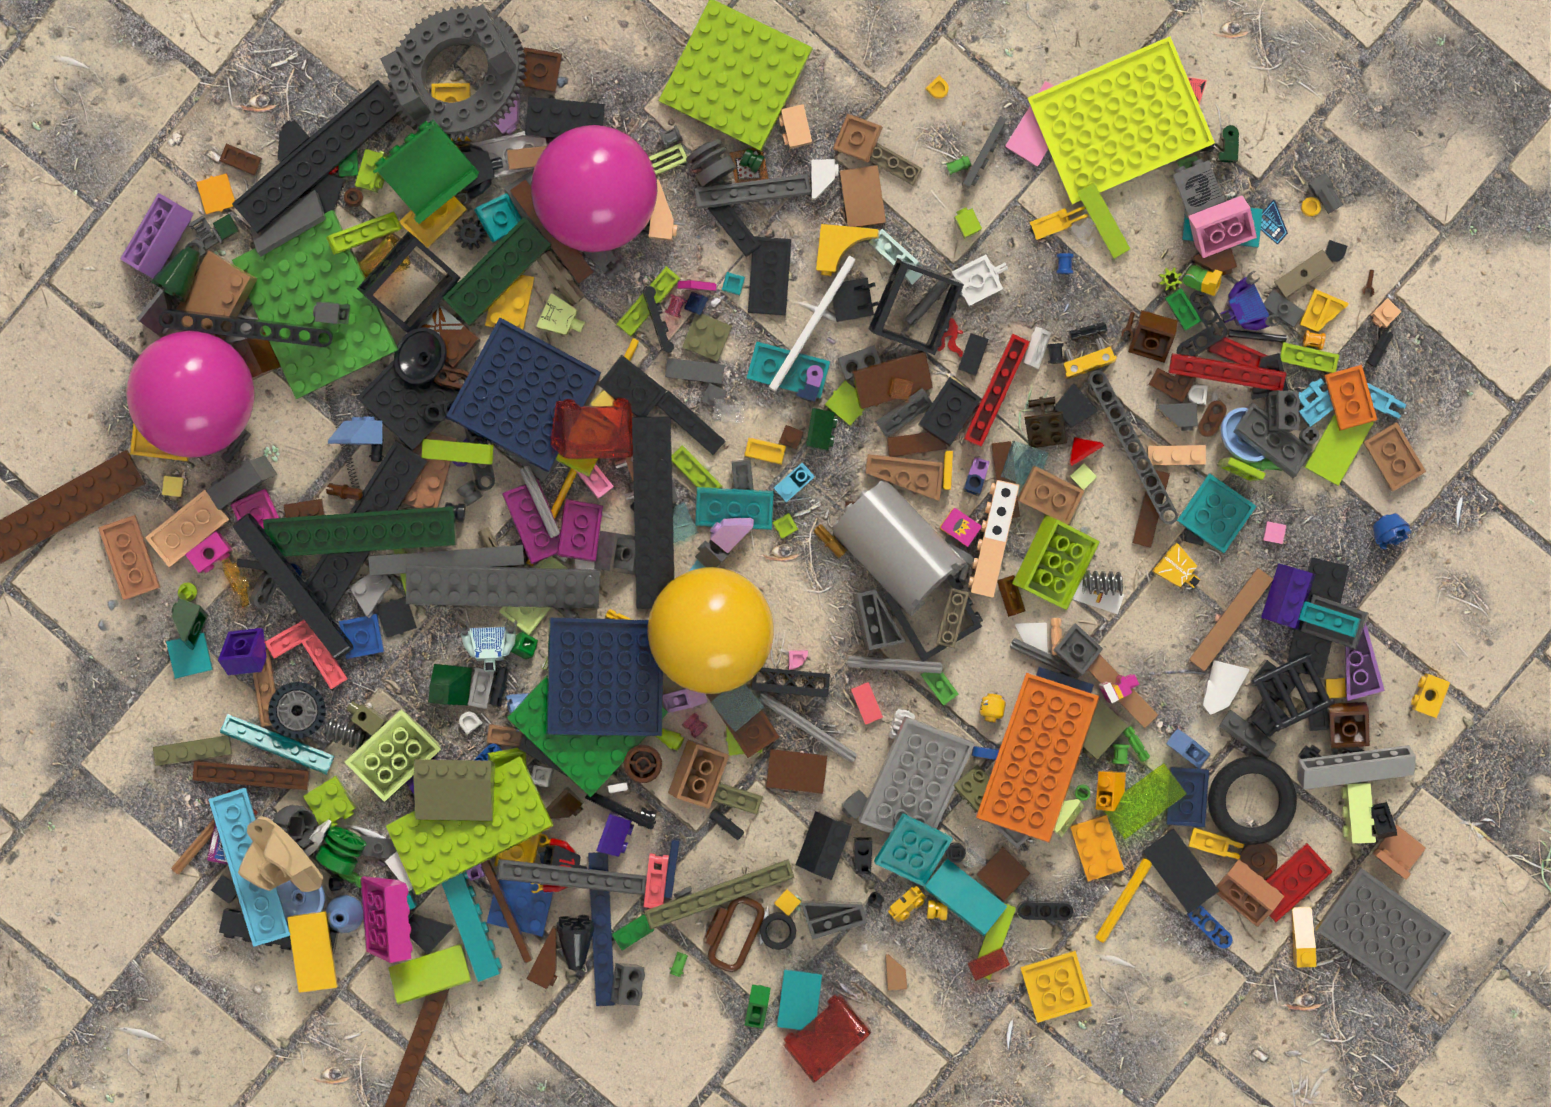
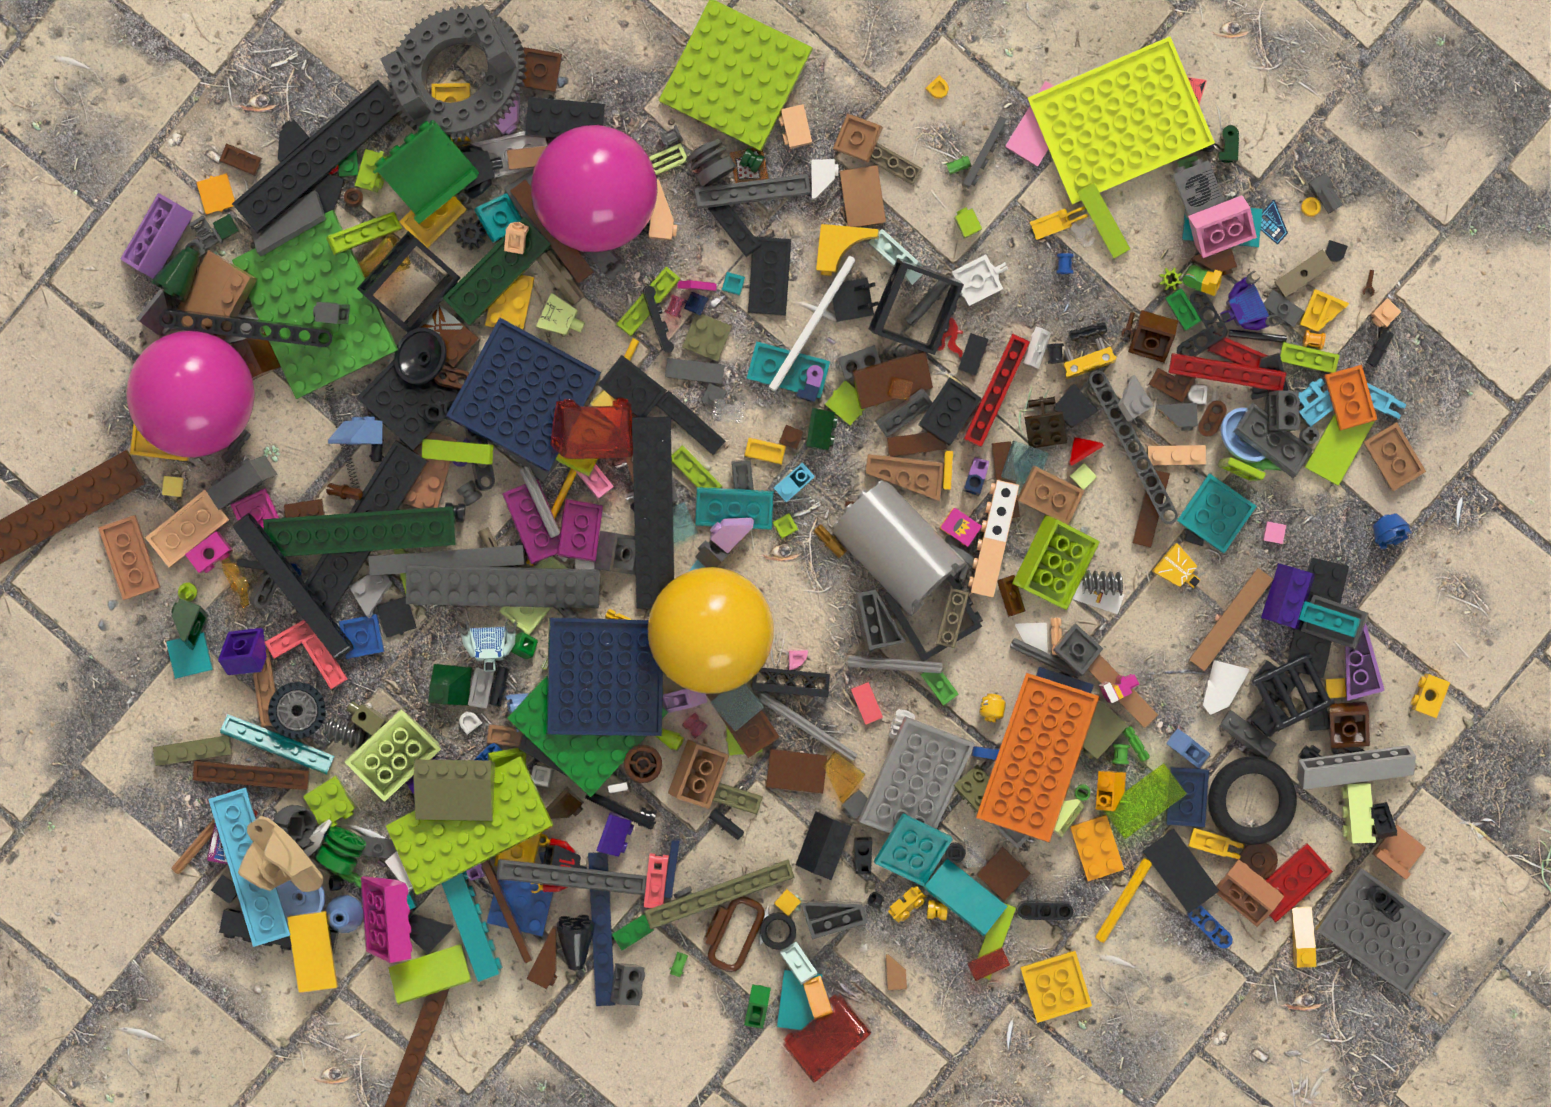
none -> light nougat bracket [504,222,529,254]
none -> light aqua plate [780,942,817,985]
none -> light orange tile [803,976,833,1019]
none -> clear yellow wing [823,751,865,803]
none -> light grey wing [1118,375,1153,422]
none -> black piece [1367,886,1405,921]

